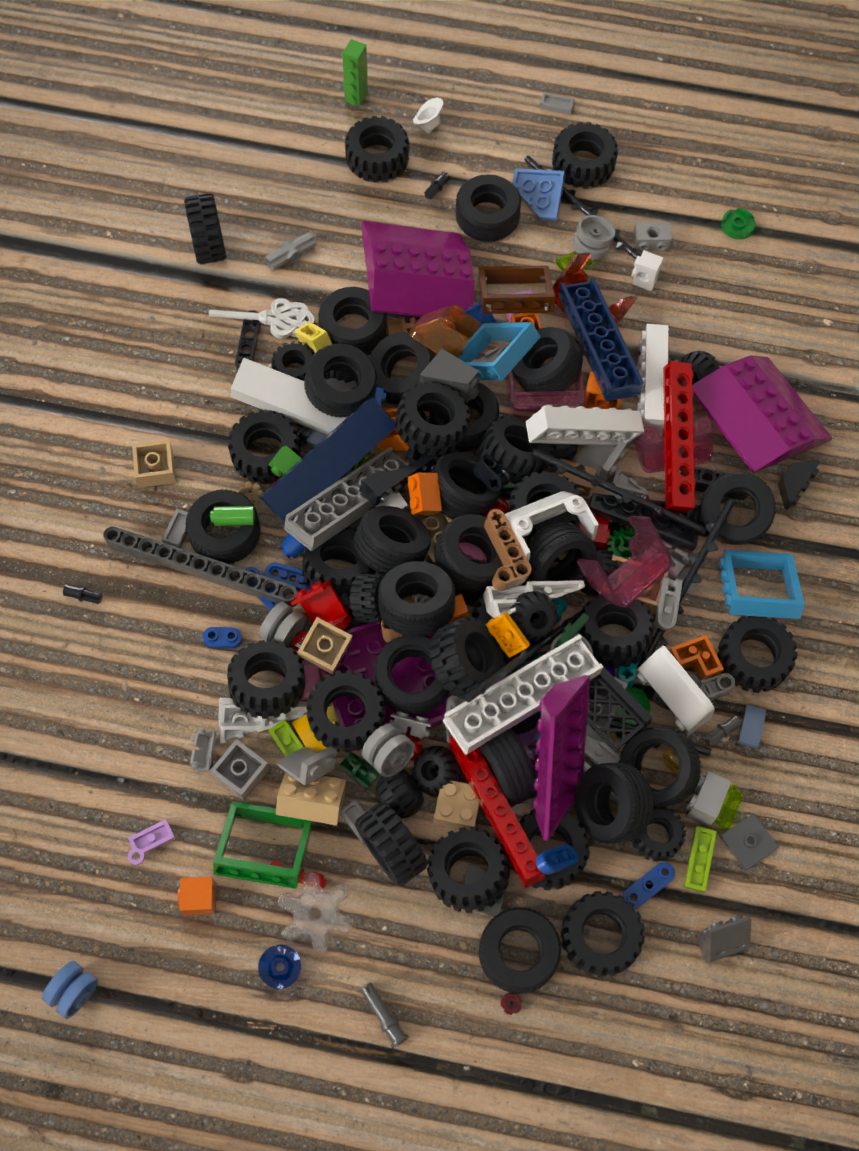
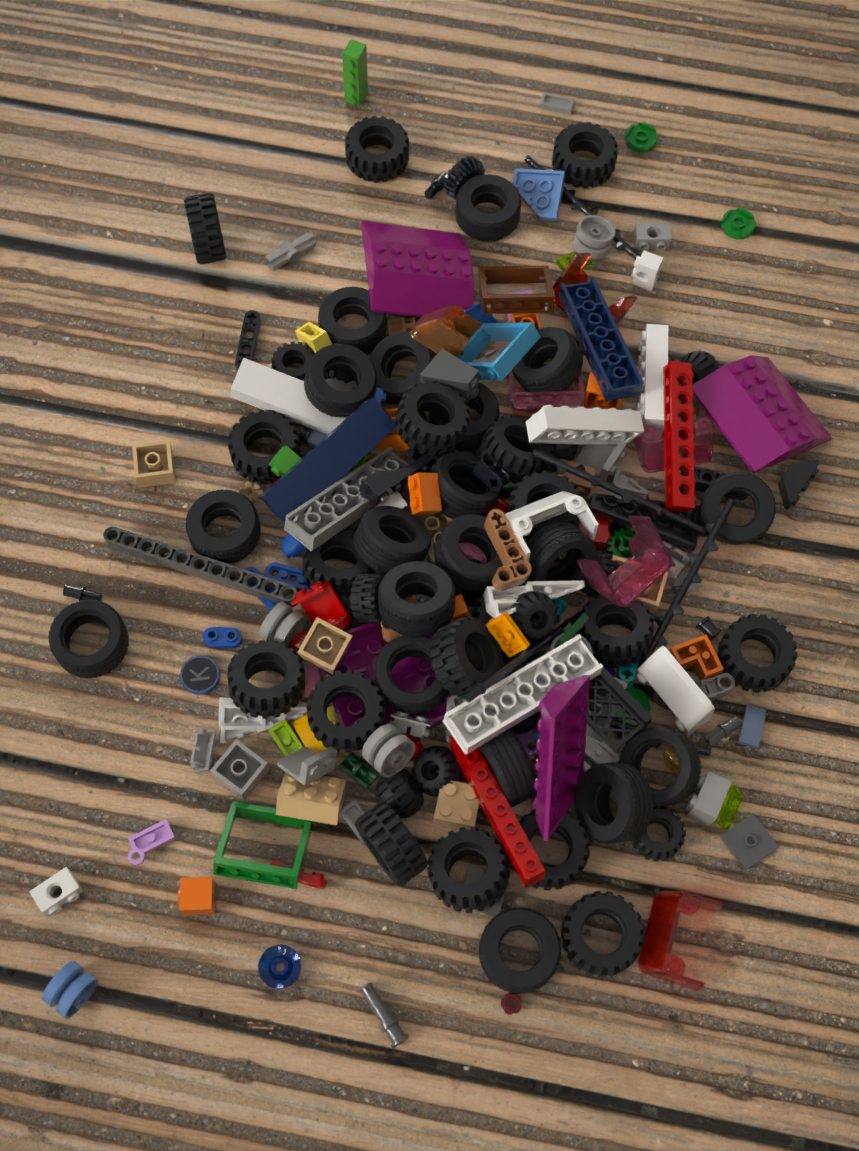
light grey tile [161,509,188,548] -> none
white piece [209,298,315,339] -> none
bright green brick [210,506,255,526] -> none
clear plate [279,873,353,953] -> none
white piece [413,98,443,134] -> none
blue plate [536,844,579,875] -> none
blue plate [622,862,675,910] -> none
light grey plate [655,576,682,630] -> none
lime plate [683,826,717,893] -> none
dark grey slope [697,915,751,964] -> none
dark azure window [719,550,805,619] -> none
none -> white brick [29,867,83,916]
none -> black tyre [48,600,129,678]
none -> black tile [180,656,220,695]
none -> black gear [442,156,485,200]
none -> green tile [625,123,658,153]
none -> clear red windscreen [637,891,723,991]
none -> black bush [695,616,722,641]

